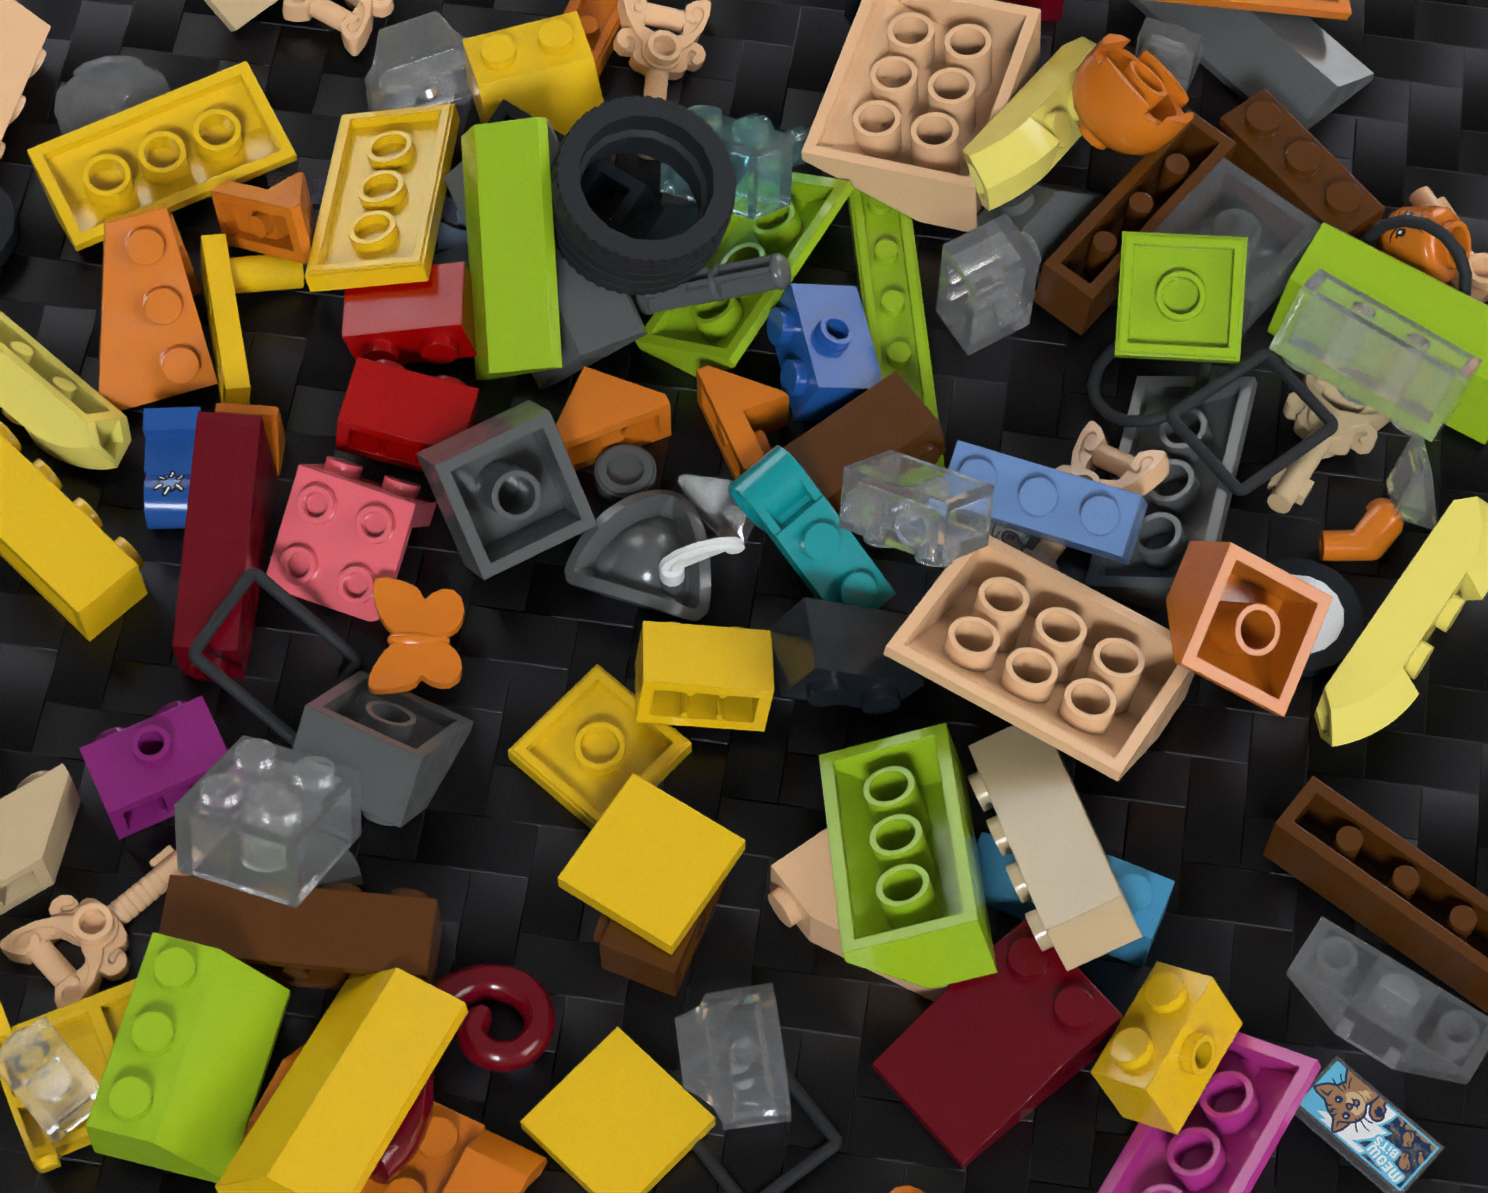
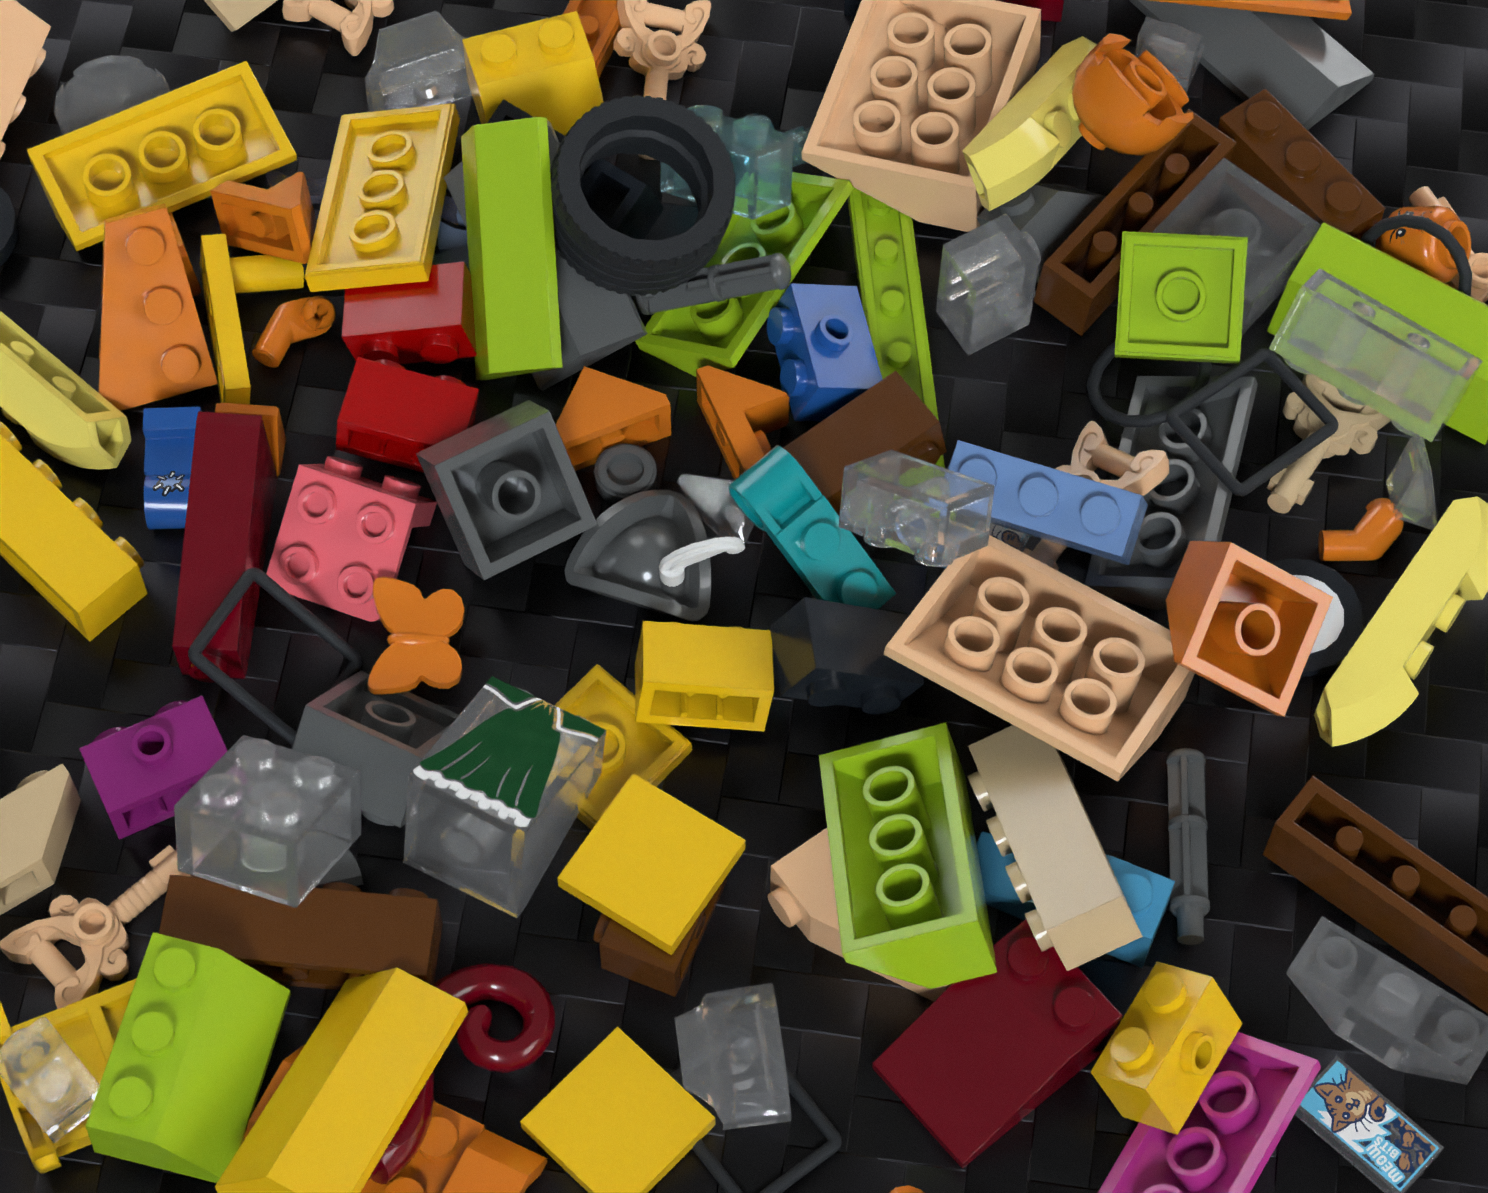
none -> orange arm [252,296,336,368]
none -> clear slope [404,676,606,918]
none -> dark grey piece [1166,748,1210,945]

